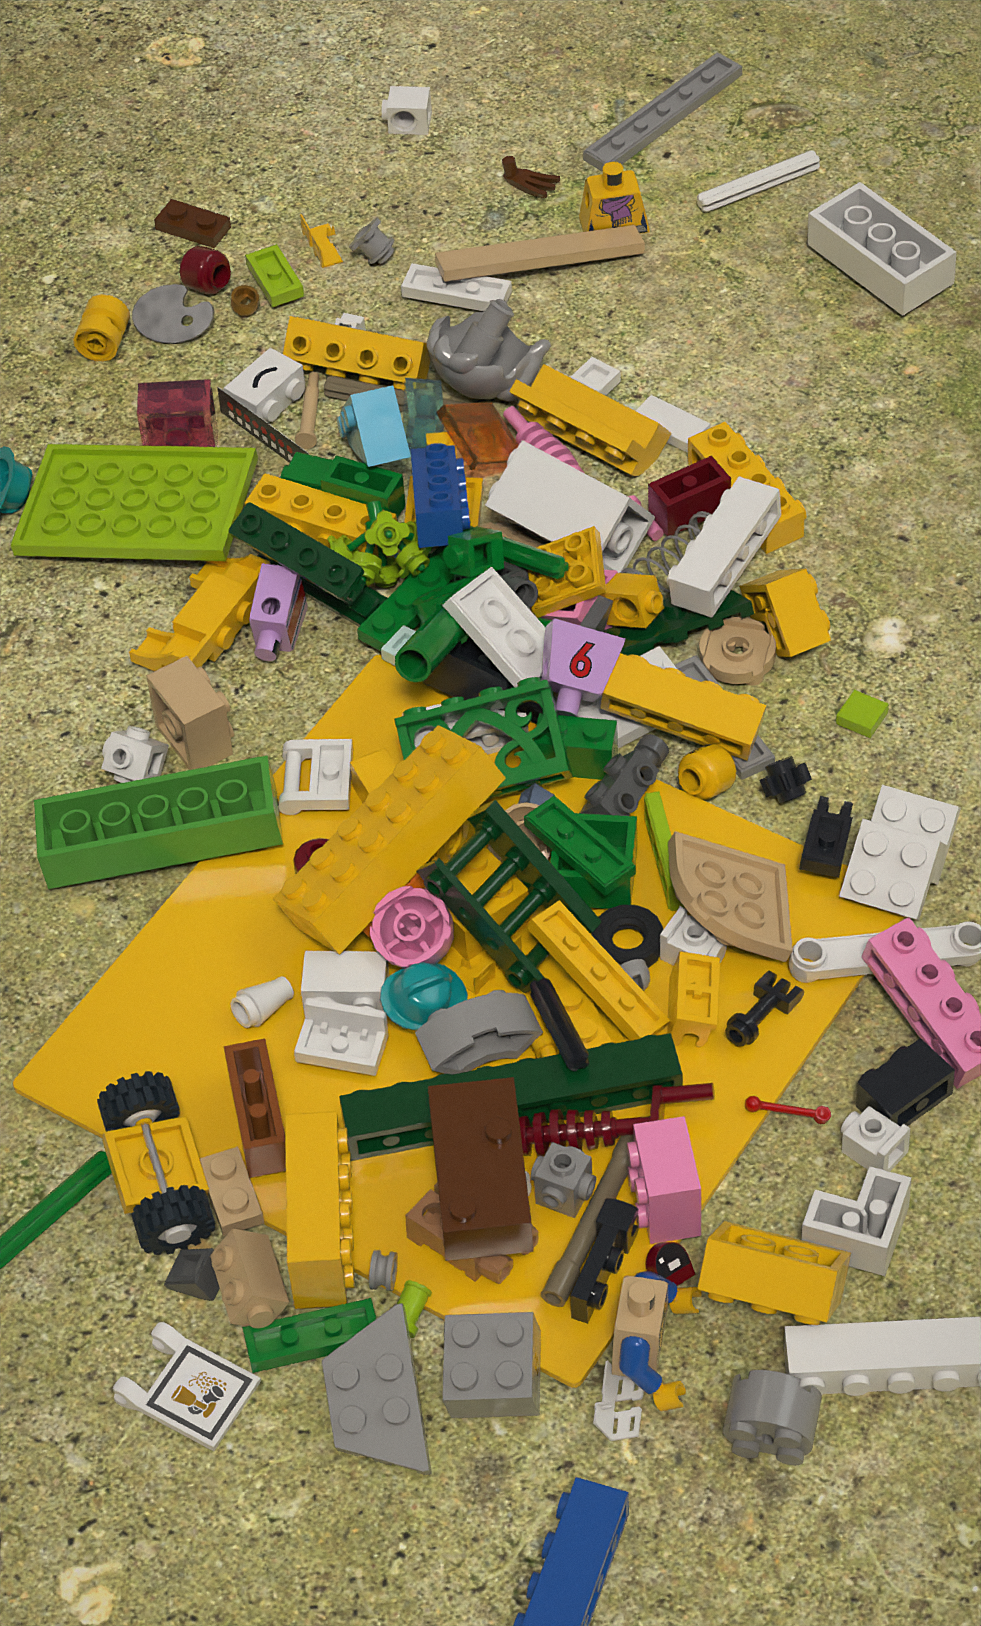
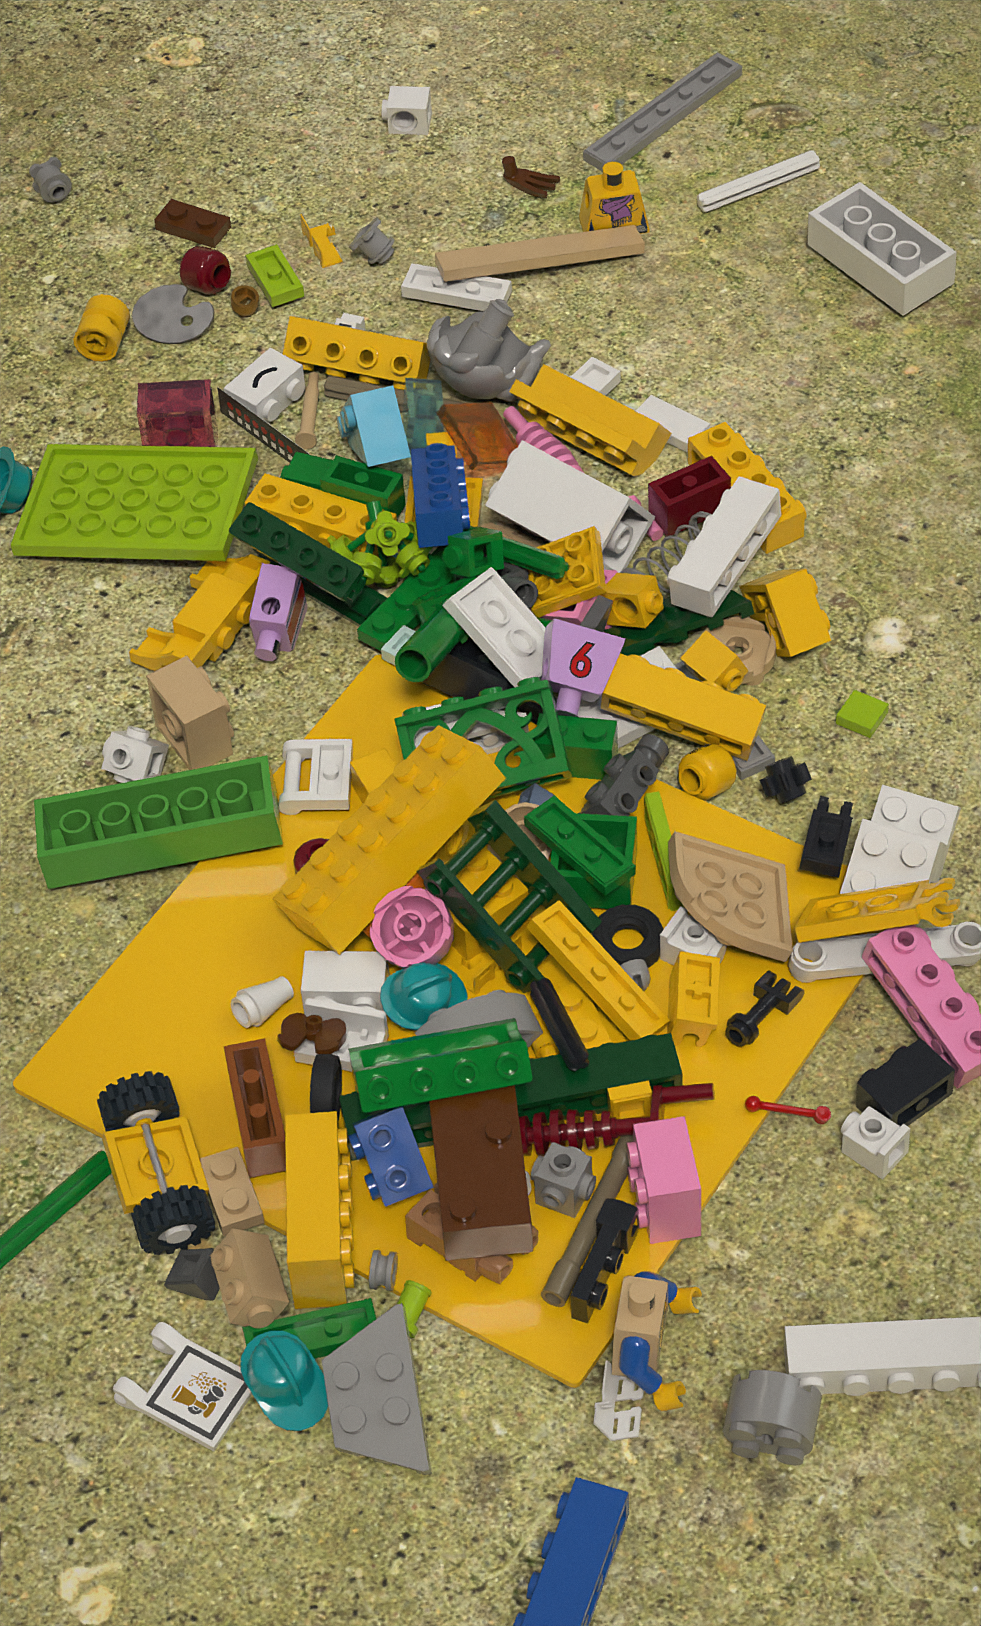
light grey brick [442,1312,541,1418] -> none
tile [646,1242,696,1286] -> none
yellow brick [697,1221,851,1325] -> none
white brick [802,1166,911,1276] -> none
none -> light grey brick [29,157,72,203]
none -> teal piece [240,1331,328,1431]
none -> reddish brown piece [277,1013,346,1054]
none -> black tyre [310,1054,342,1121]
none -> green fence [348,1018,533,1113]
none -> blue brick [348,1106,434,1207]
none -> yellow tile [607,1081,652,1119]
none -> yellow brick [680,630,749,692]
none -> yellow tile [795,877,960,943]

